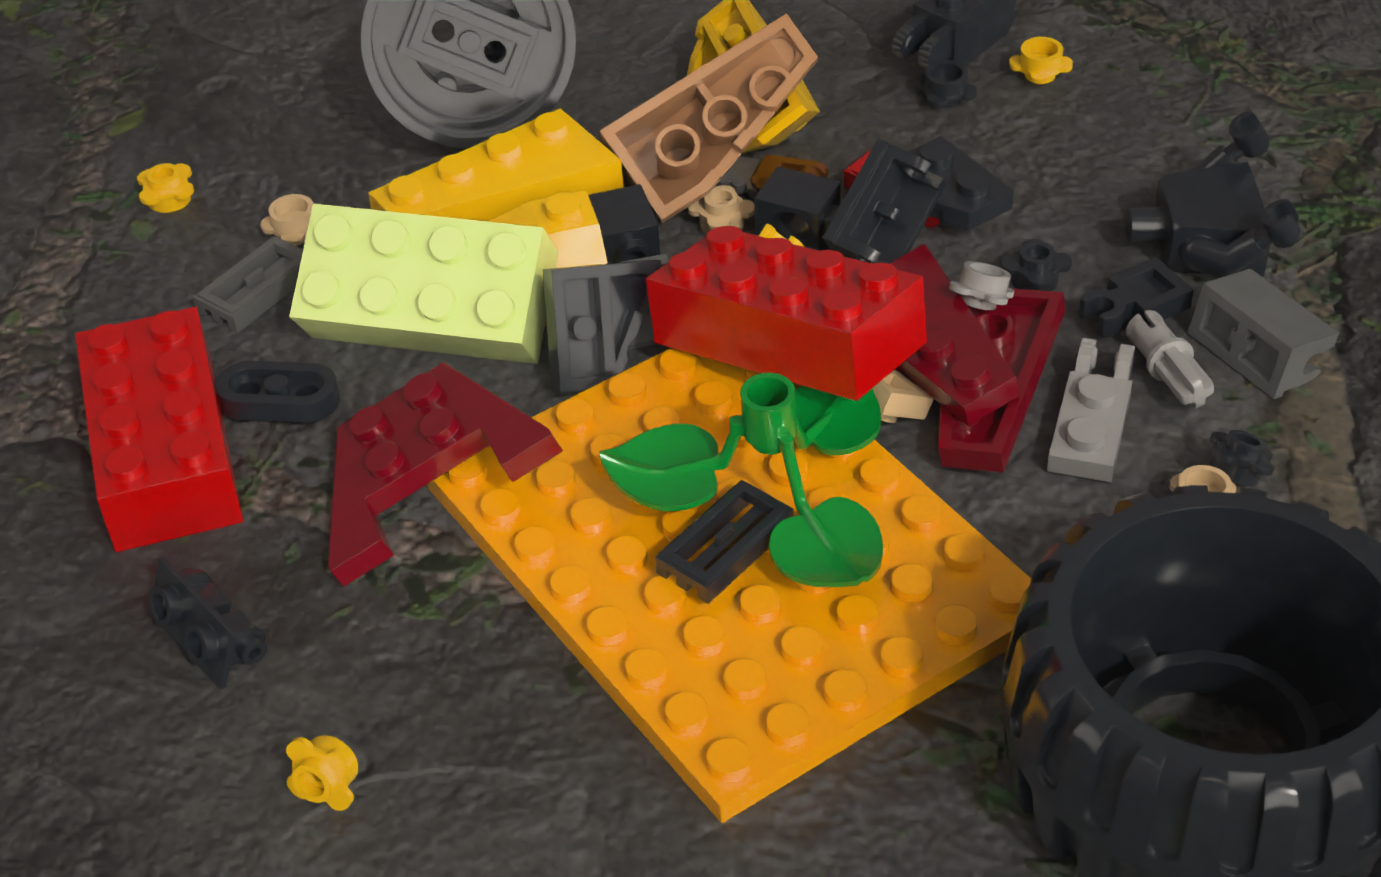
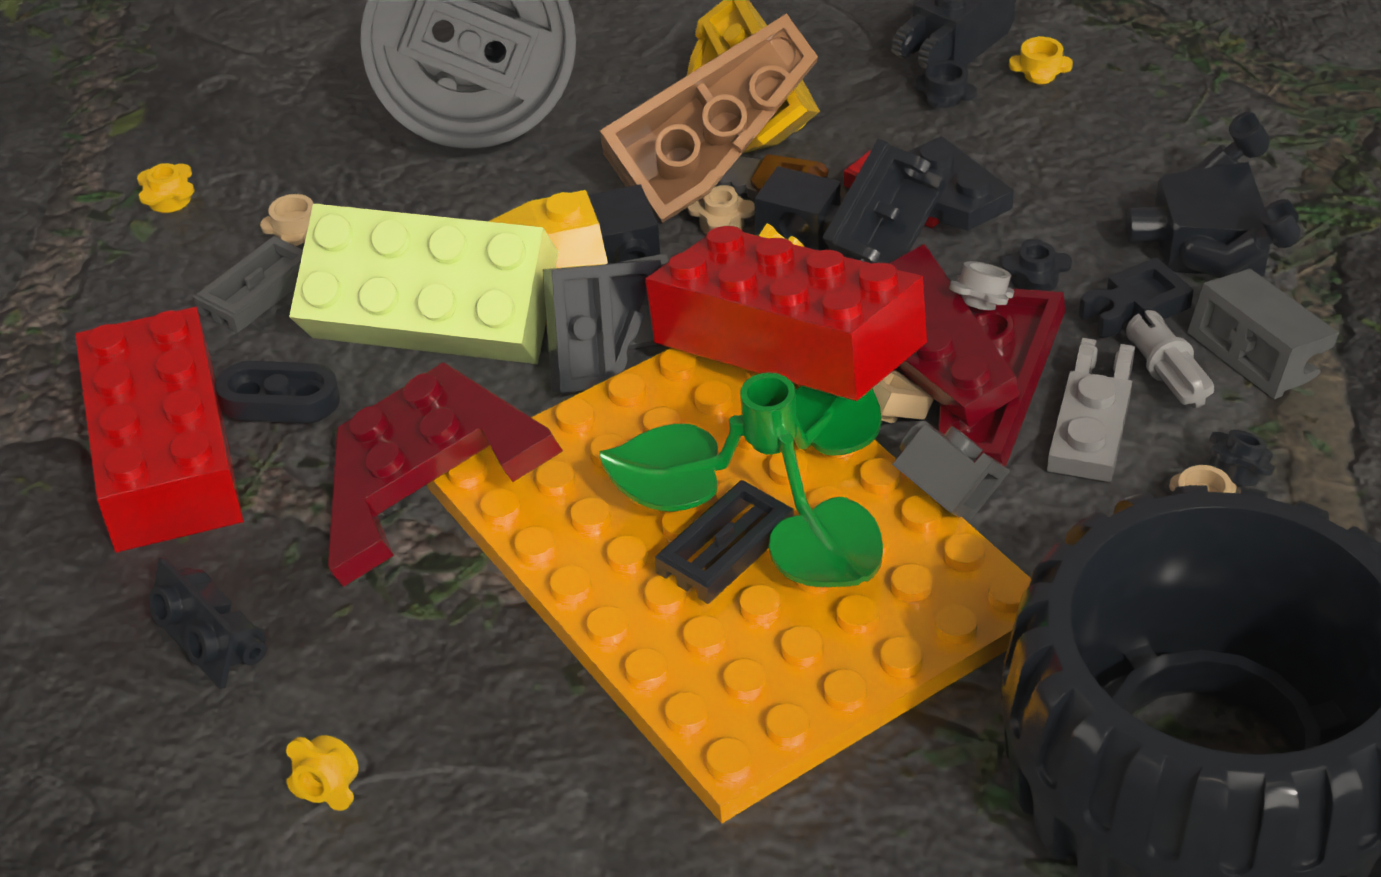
yellow wedge [368,108,624,222] -> none
none -> dark grey brick [892,420,1010,522]

